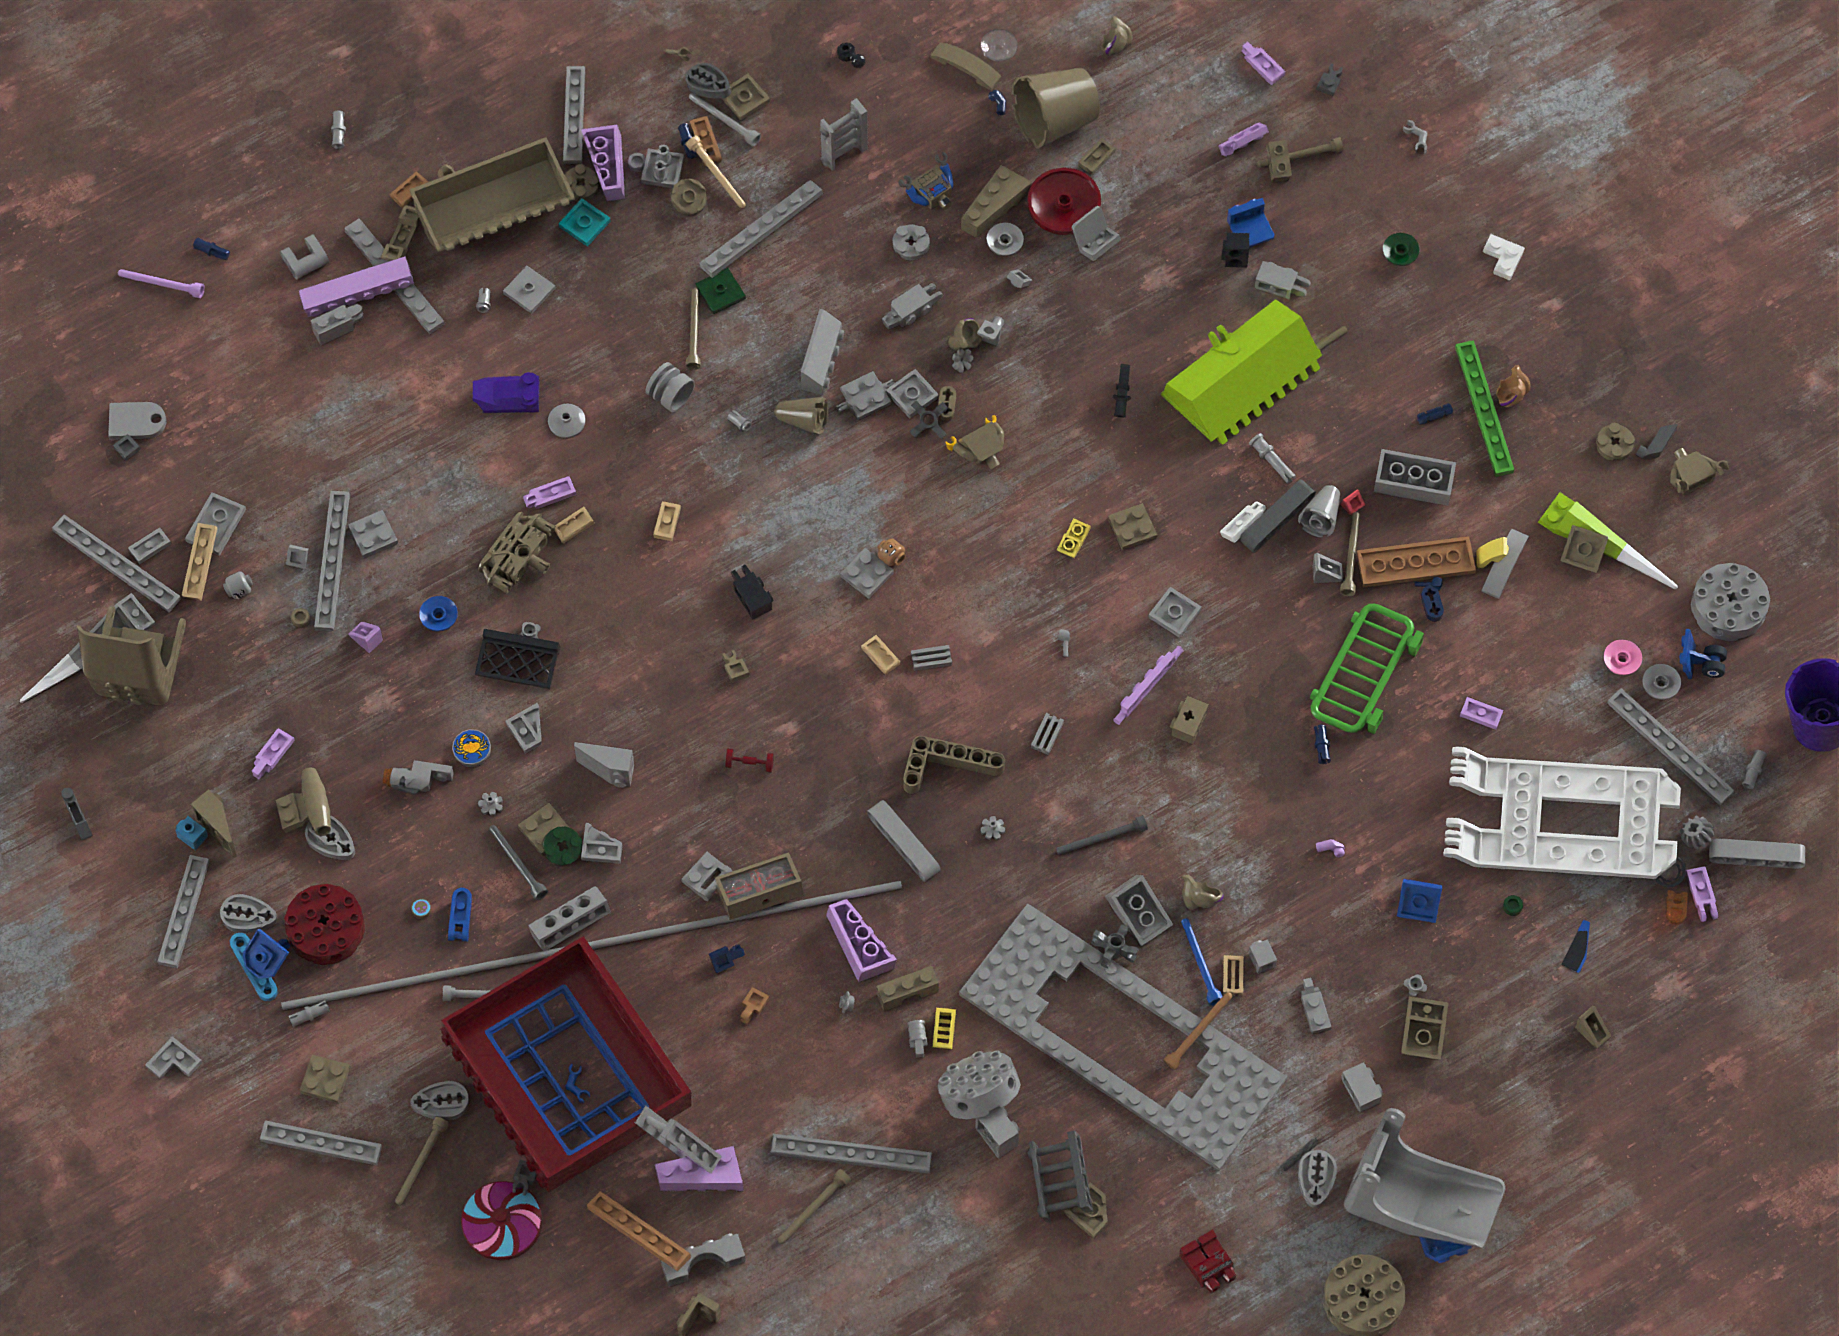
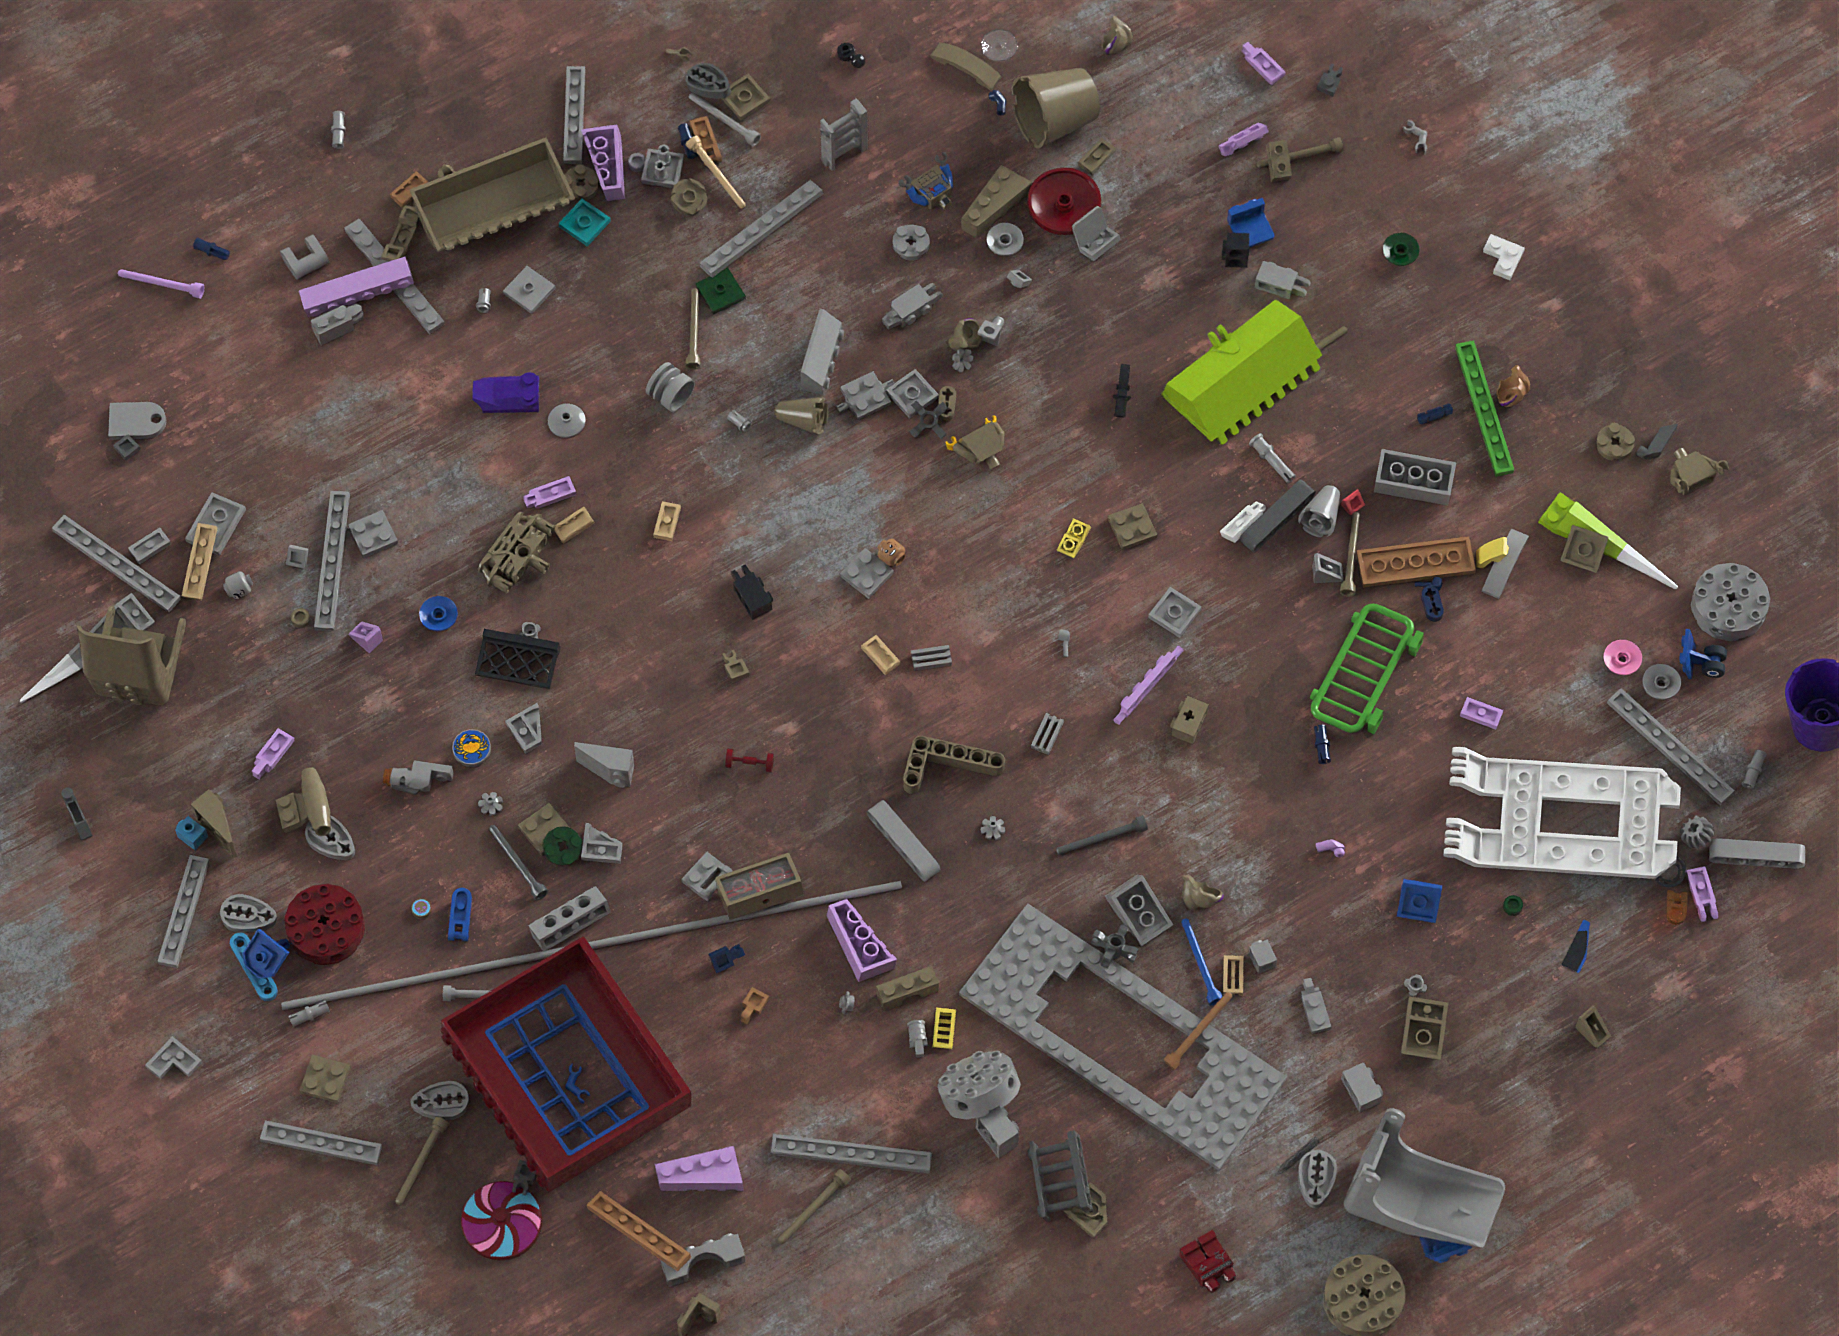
light grey fence [635,1106,722,1173] -> none

